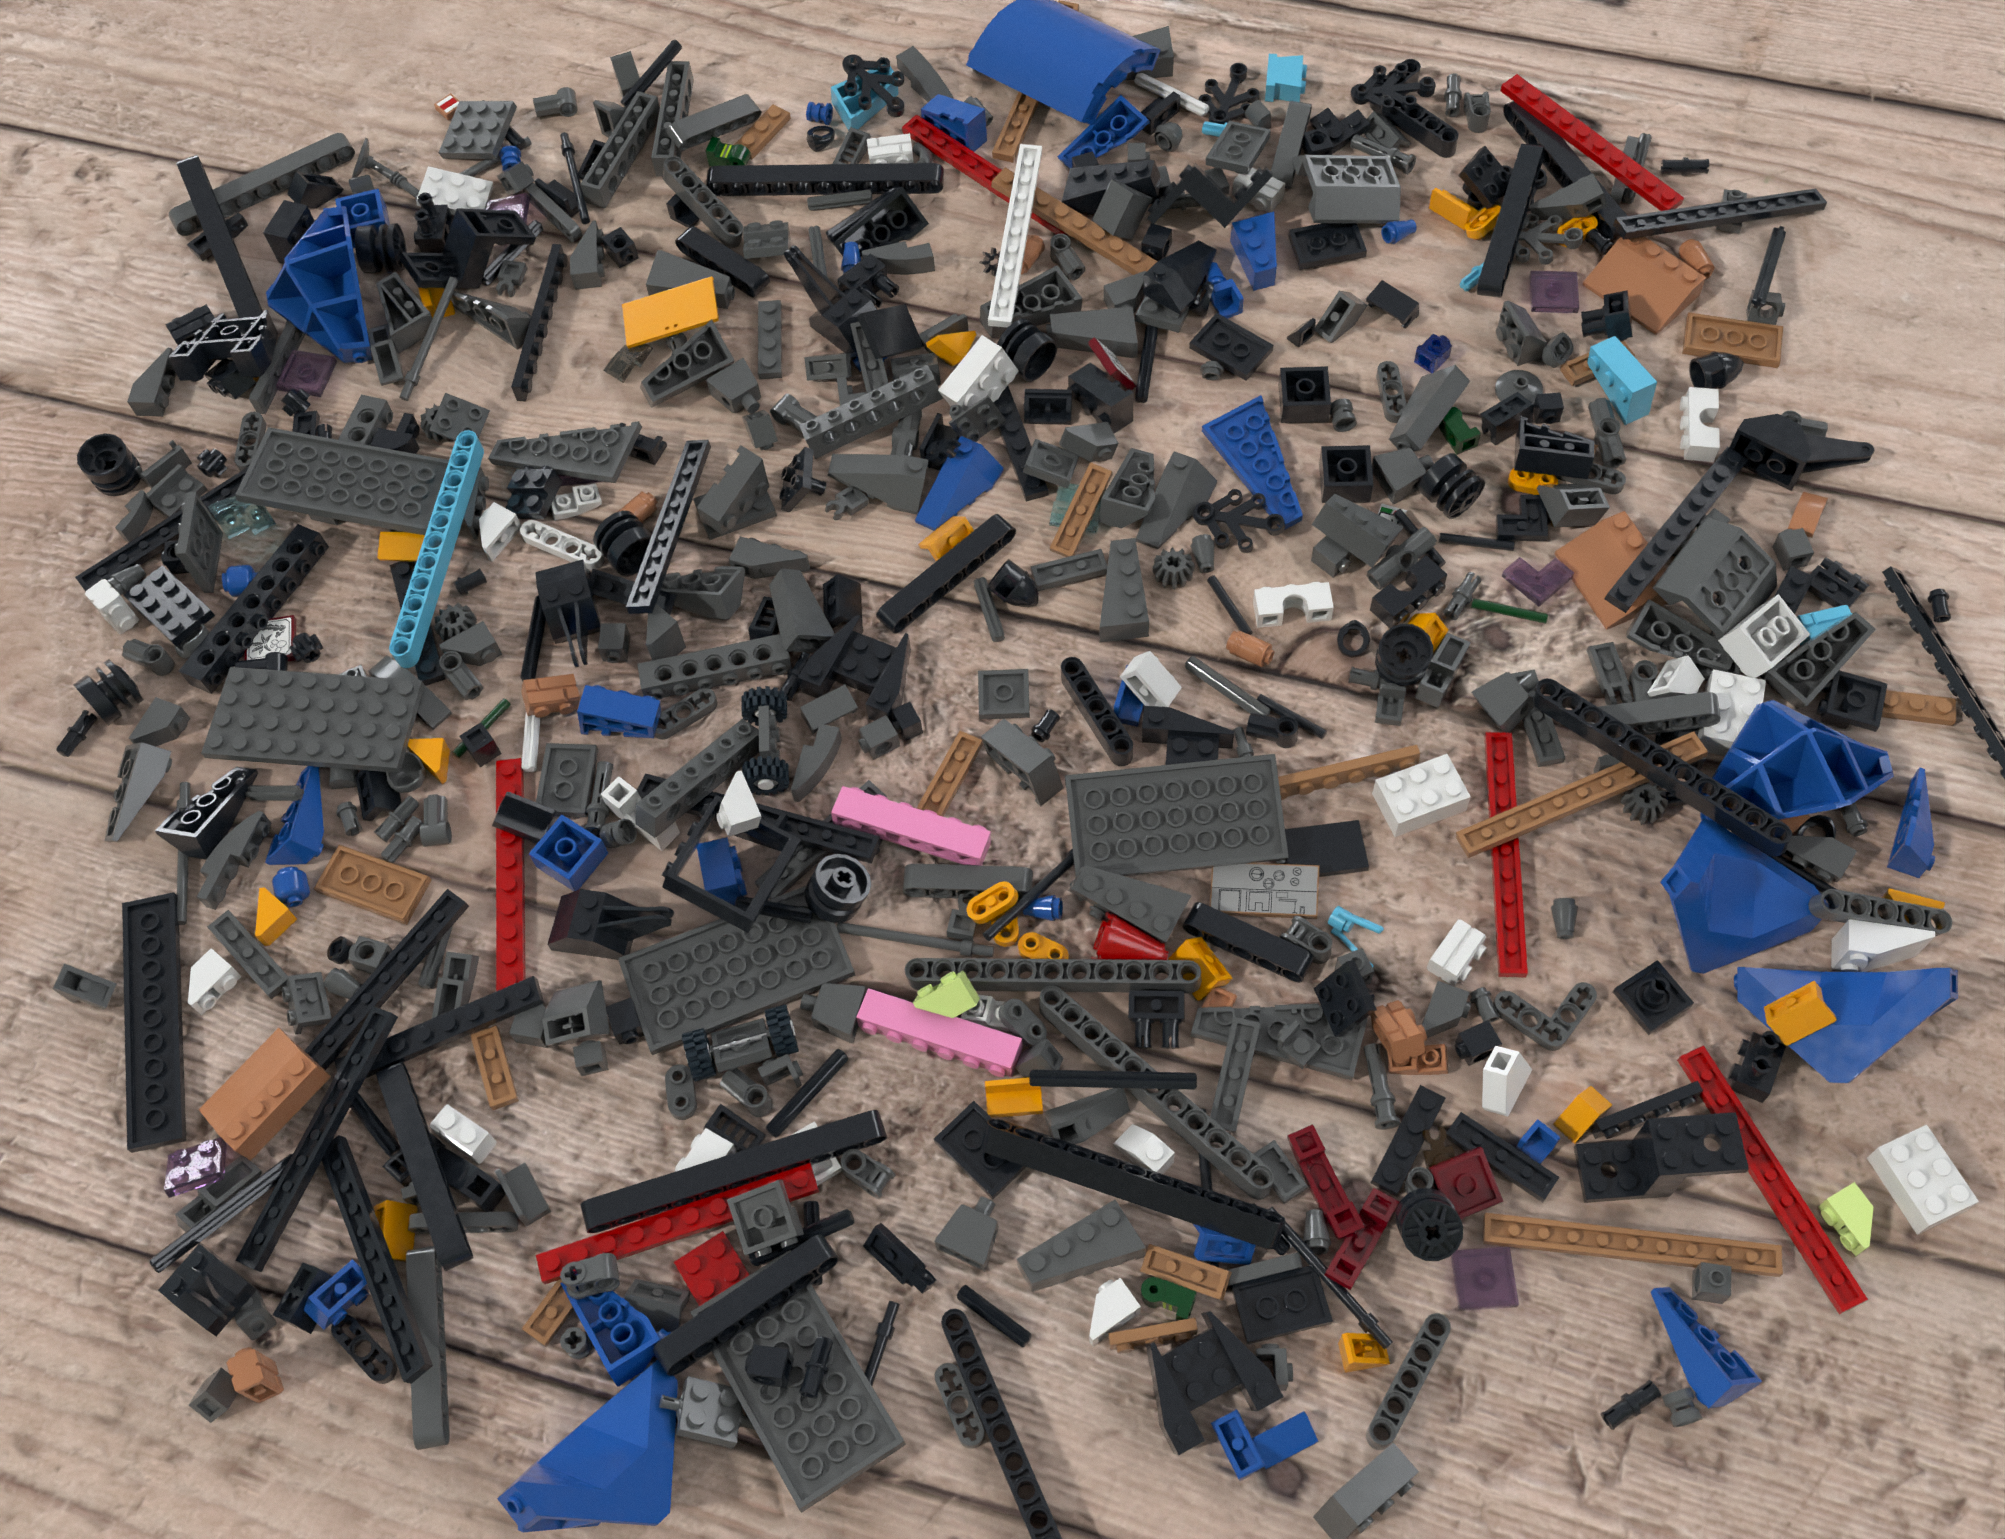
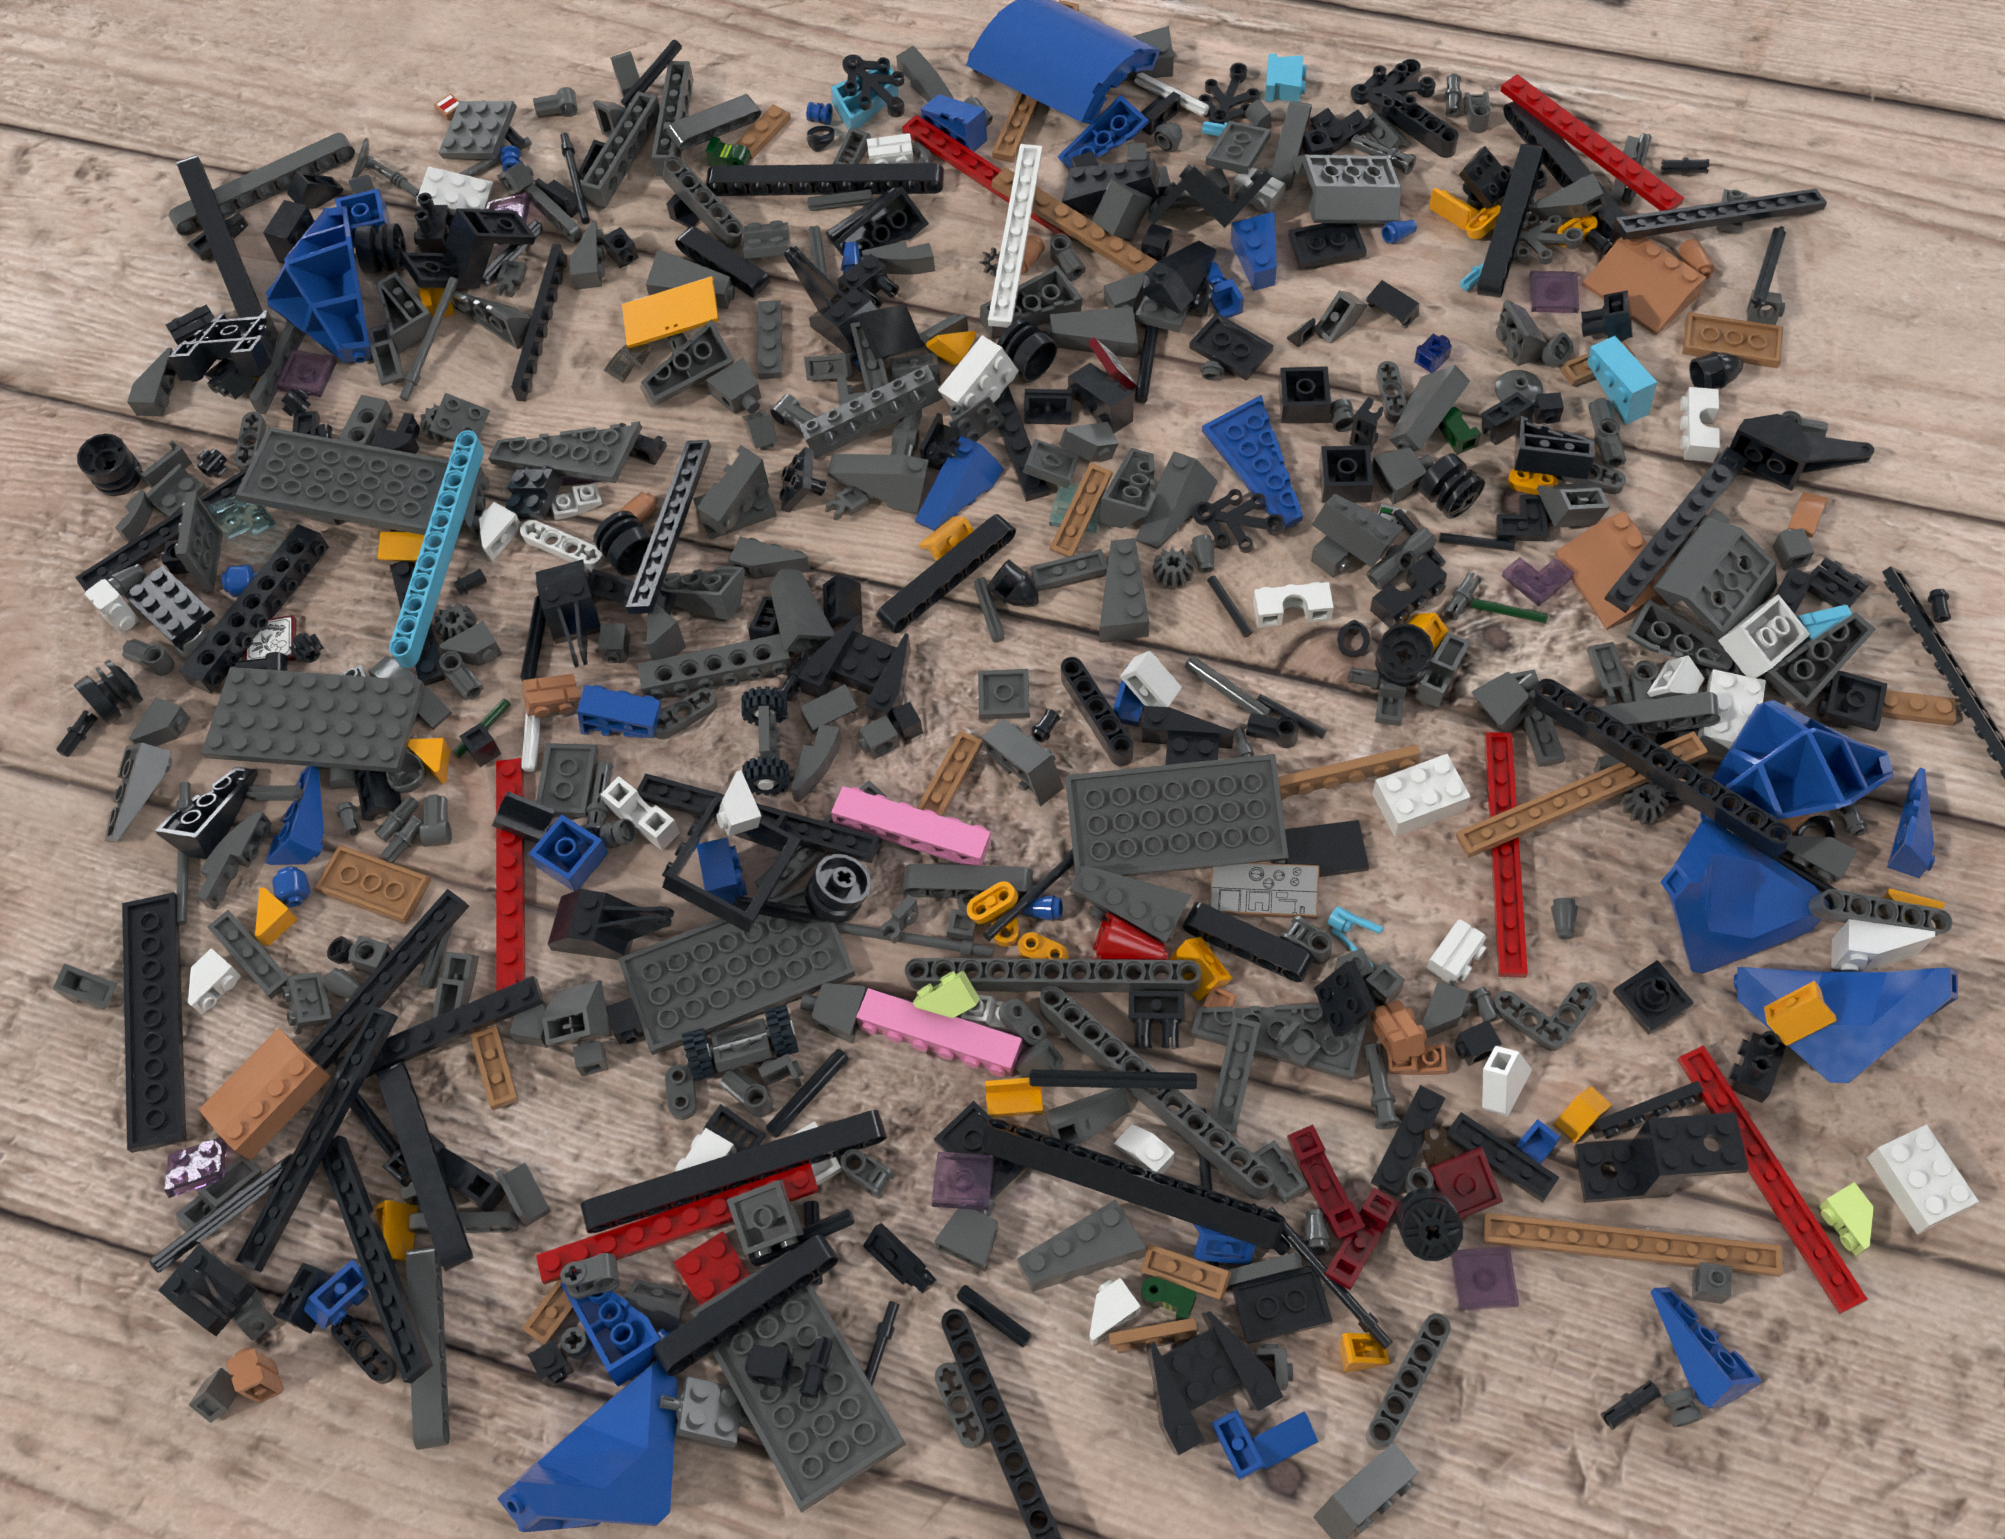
white brick [429,1104,497,1164] -> none
dark grey brick [636,719,759,838] -> none
nougat head [1226,631,1275,667] -> none
none -> black brick [528,1339,574,1387]
none -> dark grey plate [880,894,919,944]
none -> clear purple plate [932,1152,994,1211]
none -> black hinge [1349,397,1383,452]
none -> dark grey brick [1365,962,1405,1006]

